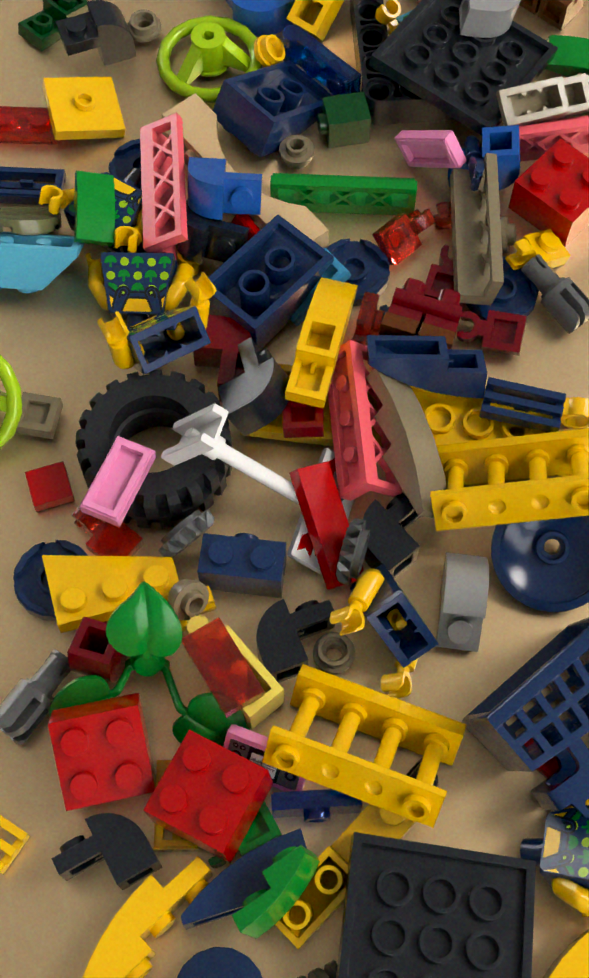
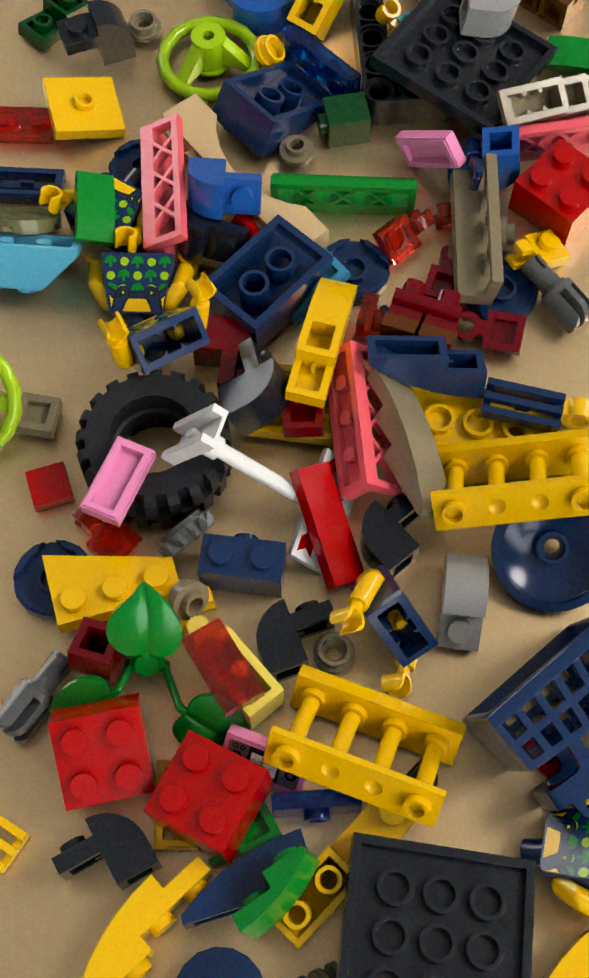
dark grey gear [336,518,370,586] -> none

